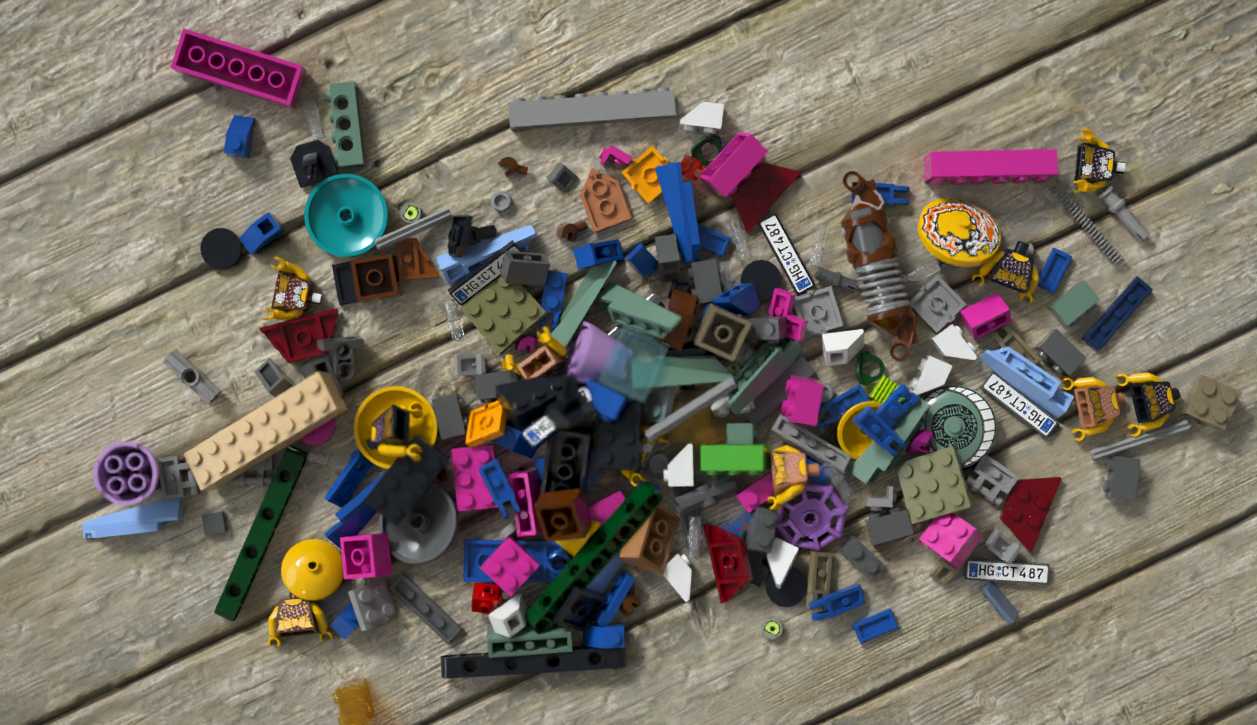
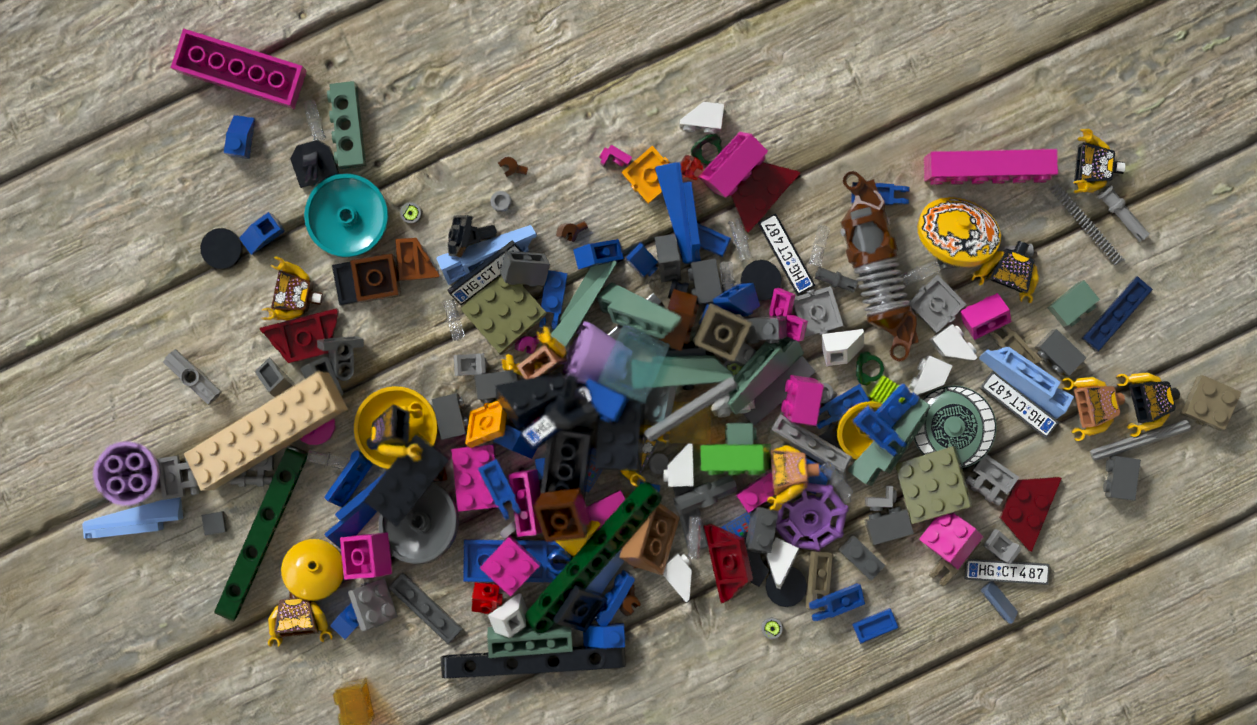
light grey axle [375,208,452,250] -> none
light grey brick [508,88,676,130] -> none
dark grey slope [547,162,578,193] -> none
nougat tile [580,168,632,233] -> none
magenta piece [906,430,932,455] -> none
blue tile [1037,248,1072,294] -> none

